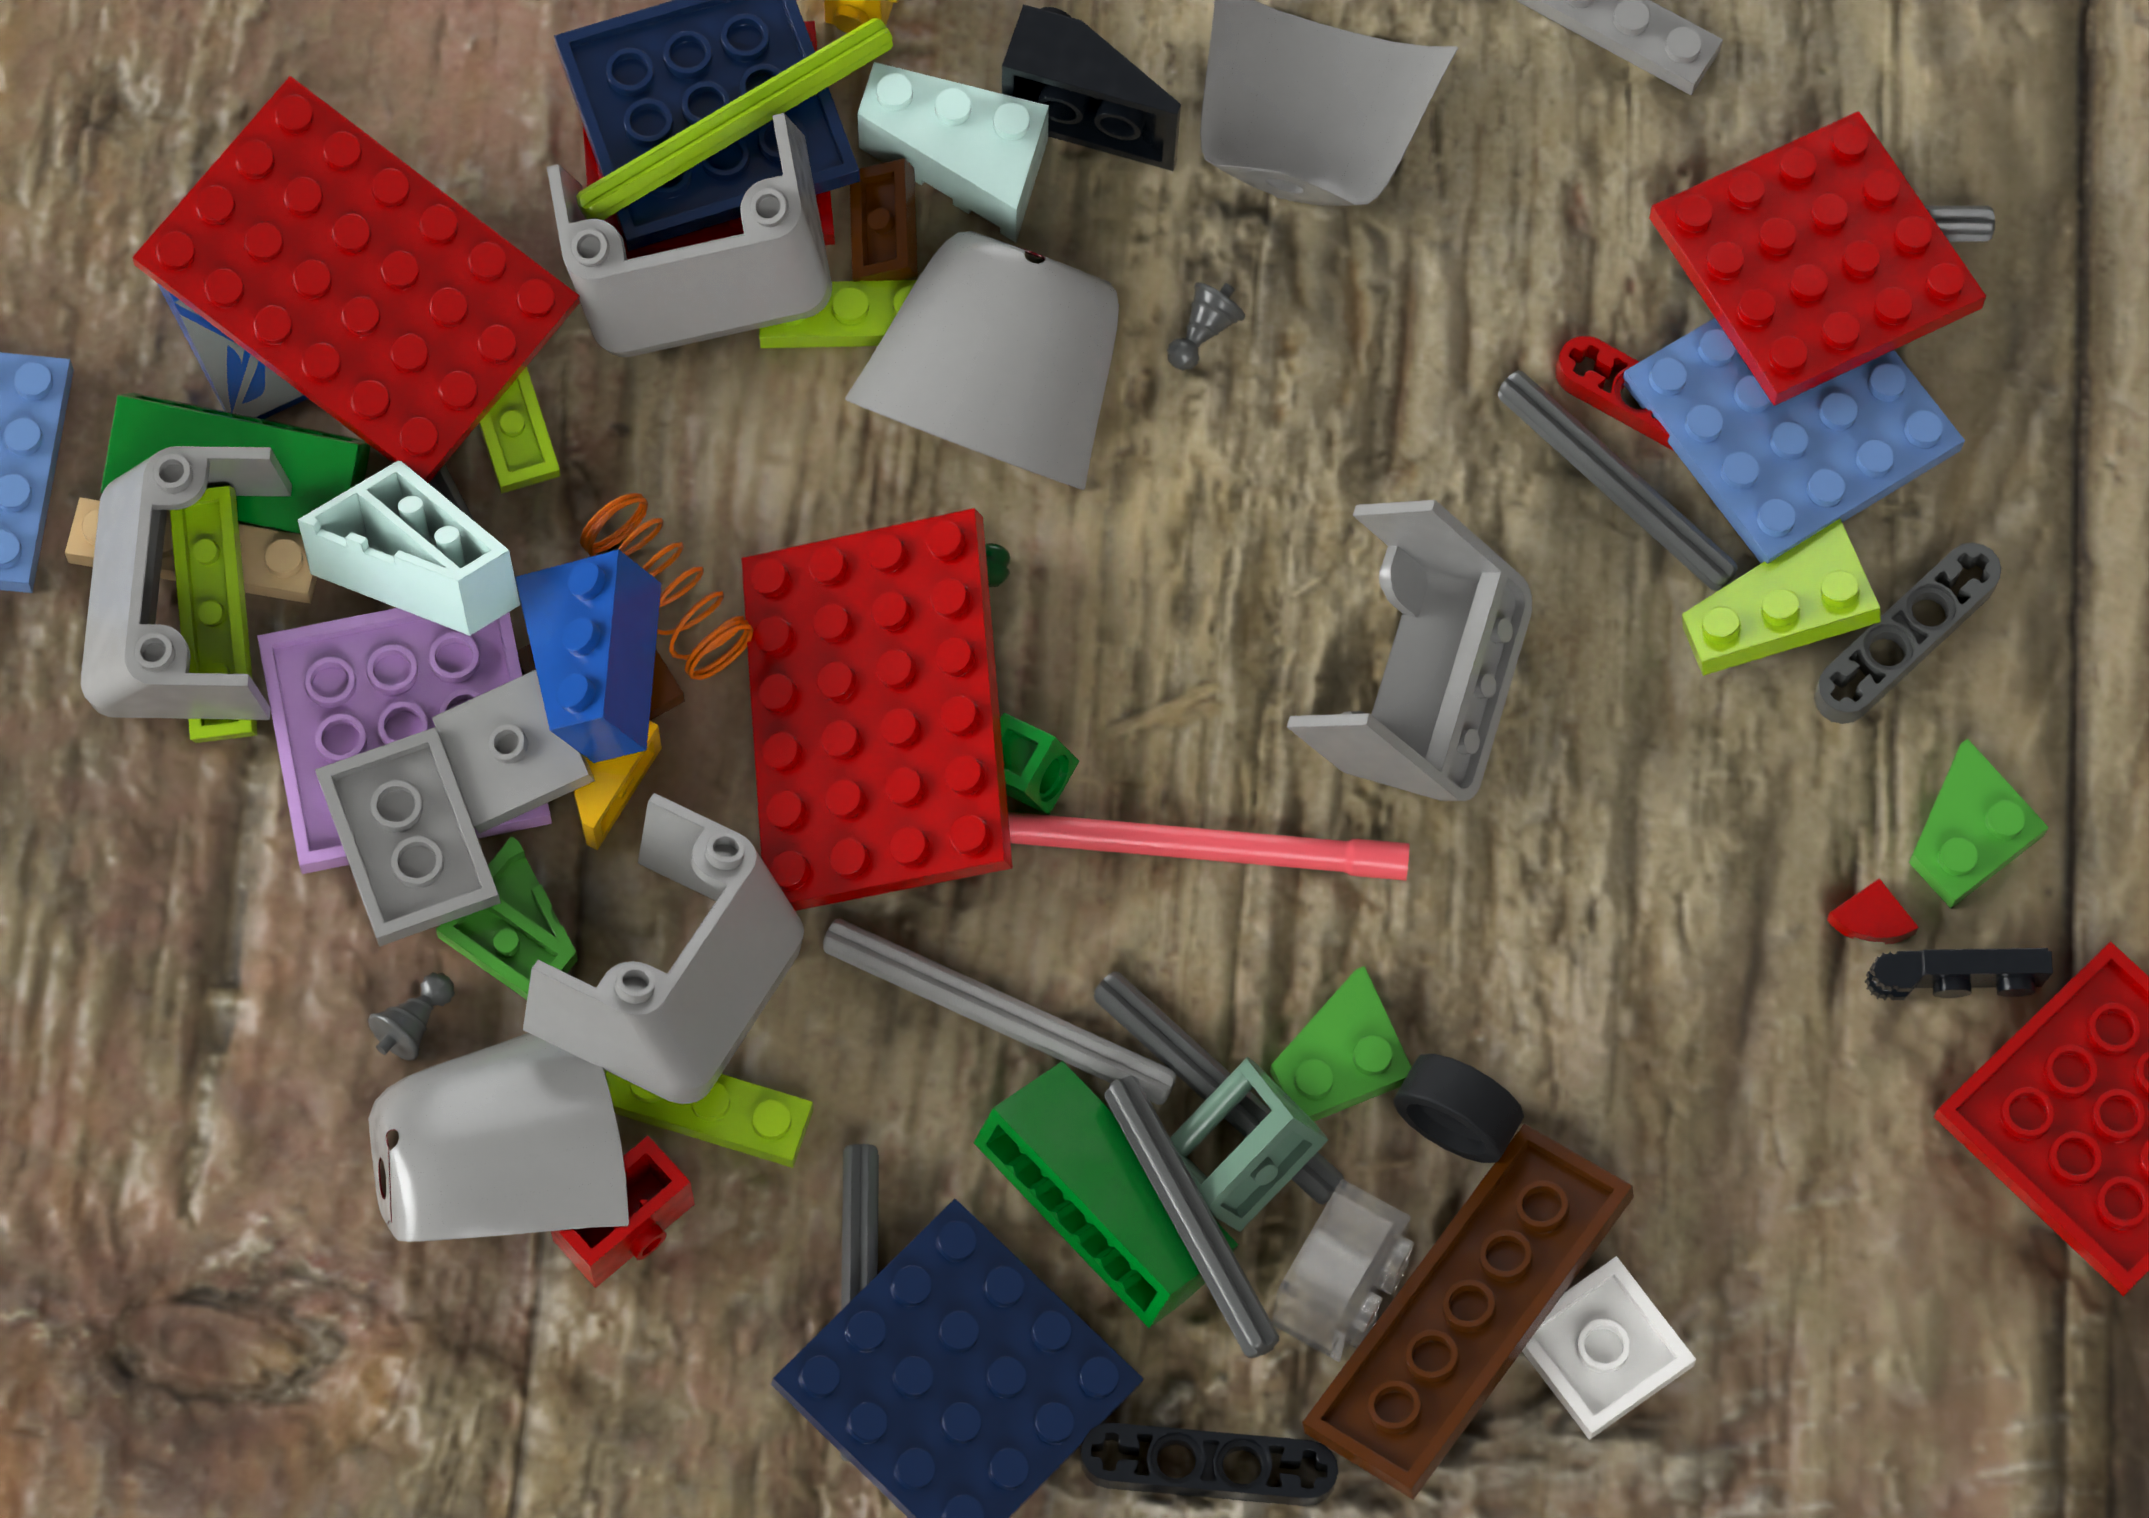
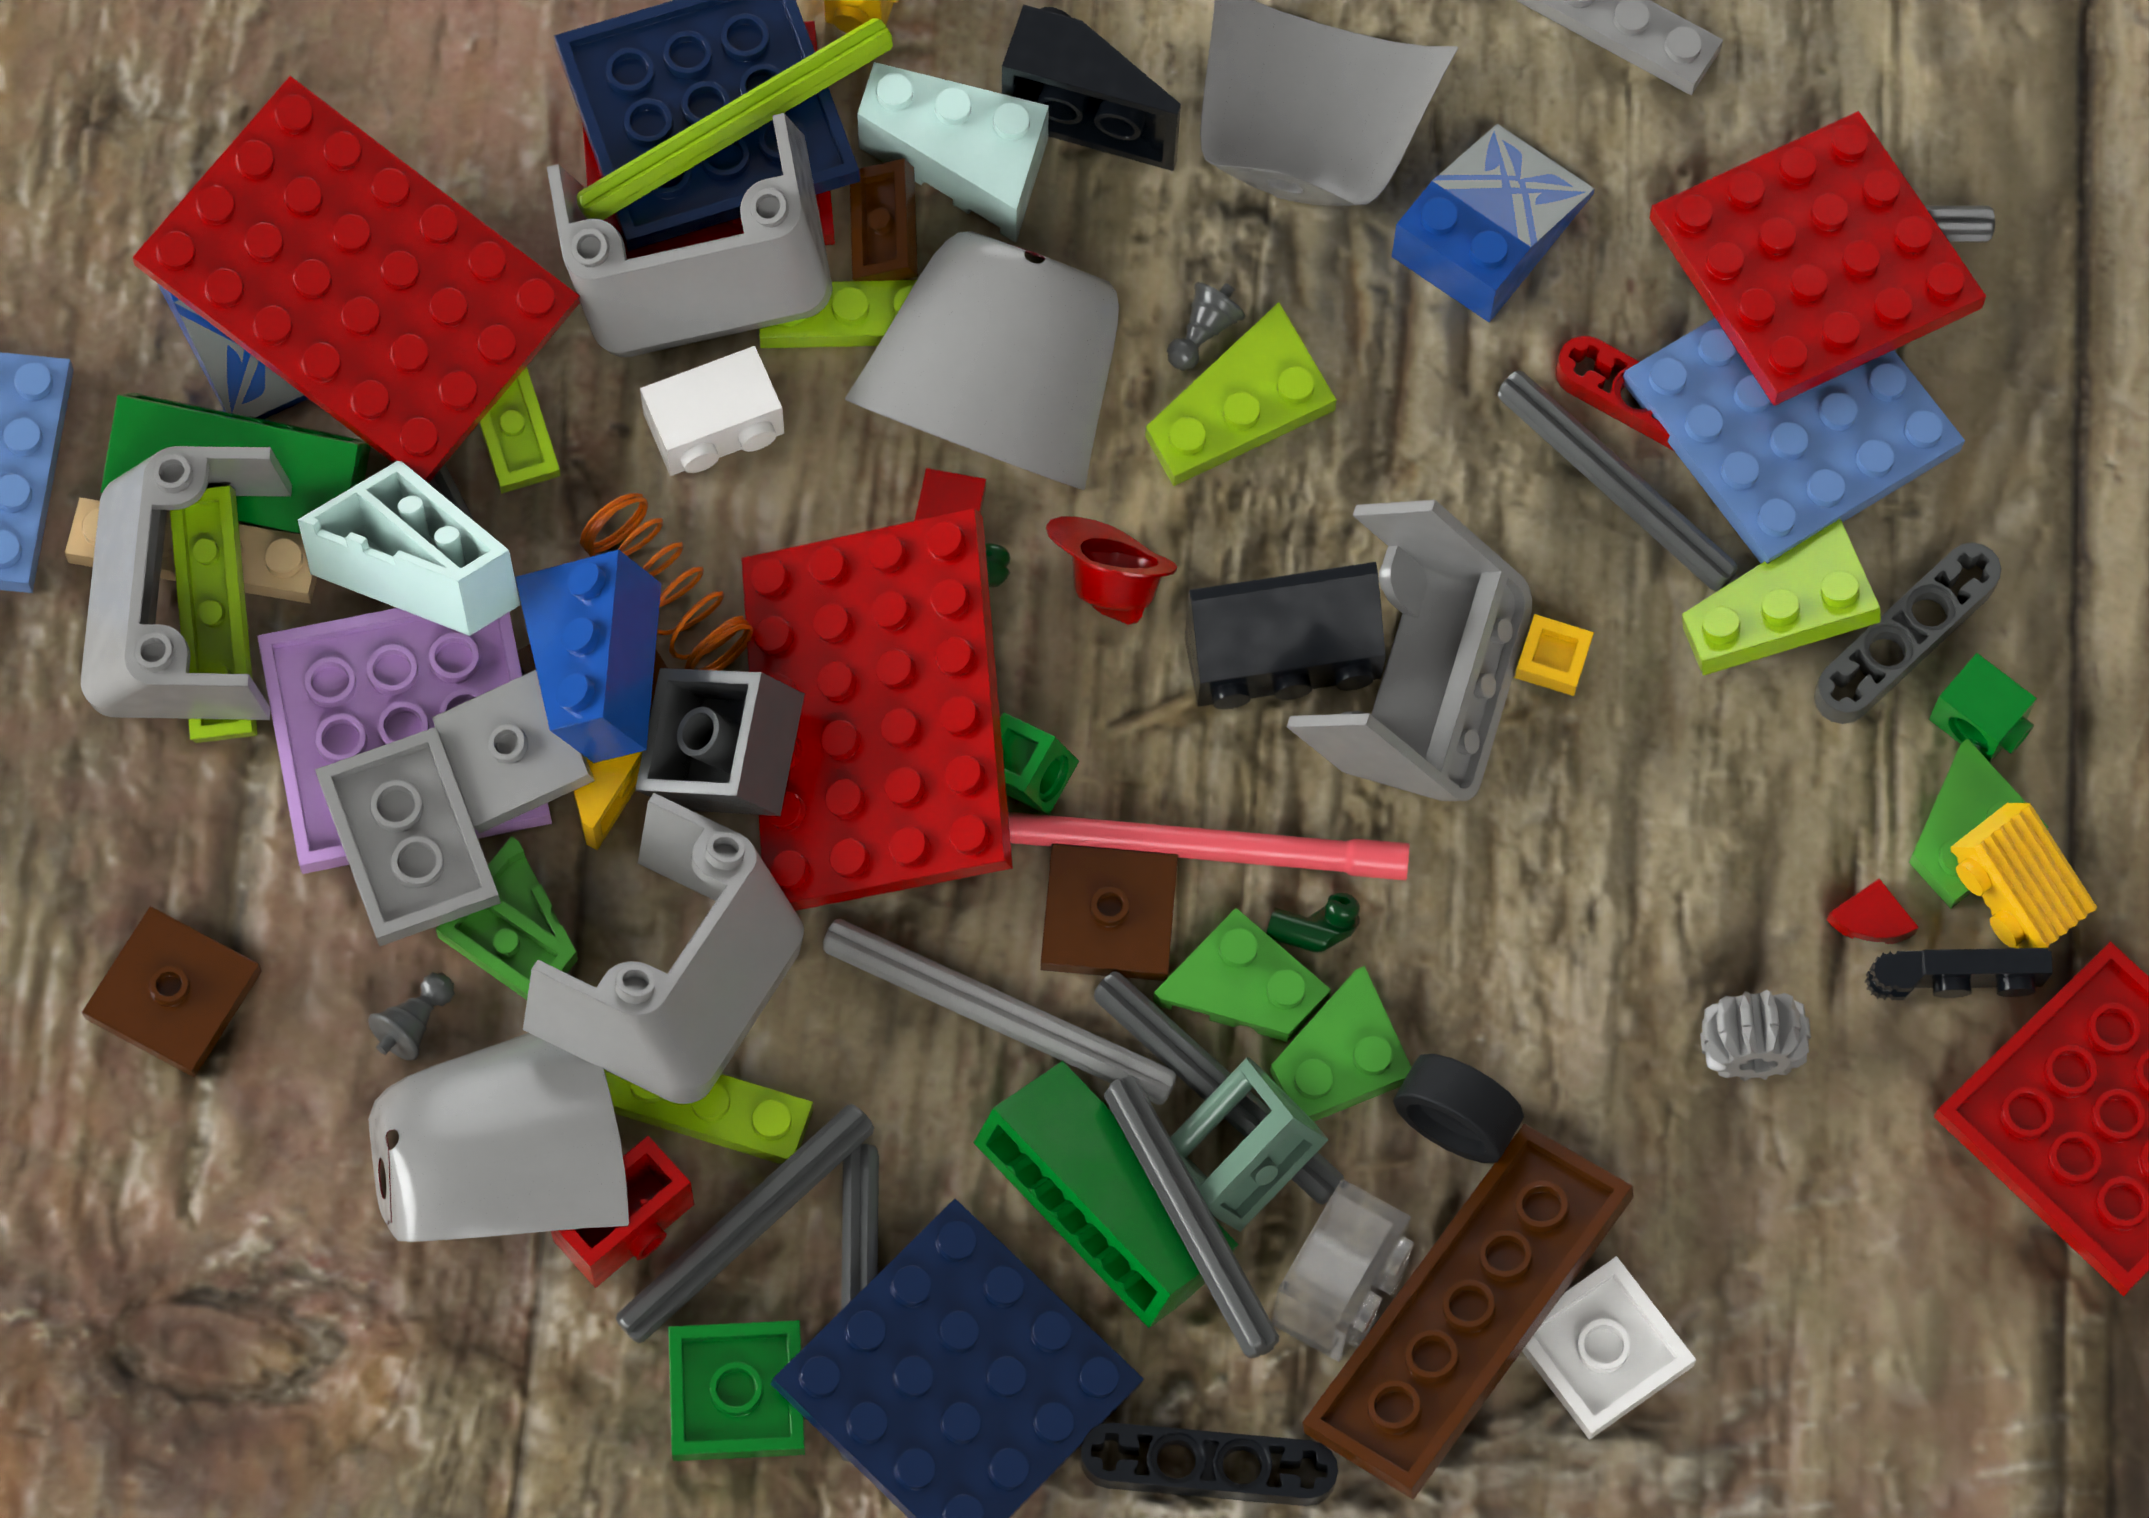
none -> reddish brown plate [82,906,262,1078]
none -> dark grey axle [616,1104,875,1343]
none -> dark grey brick [635,668,805,816]
none -> white brick [640,346,784,476]
none -> green plate [668,1320,805,1461]
none -> red tile [914,468,986,521]
none -> reddish brown plate [1040,844,1178,981]
none -> red piece [1046,516,1177,625]
none -> lime wing [1145,302,1337,486]
none -> bright green wing [1153,908,1331,1042]
none -> black slope [1185,562,1386,709]
none -> dark green arm [1266,892,1360,953]
none -> blue slope [1391,124,1595,323]
none -> yellow plate [1514,614,1594,696]
none -> light grey gear [1700,990,1811,1081]
none -> green brick [1929,653,2037,763]
none -> yellow brick [1951,803,2097,948]

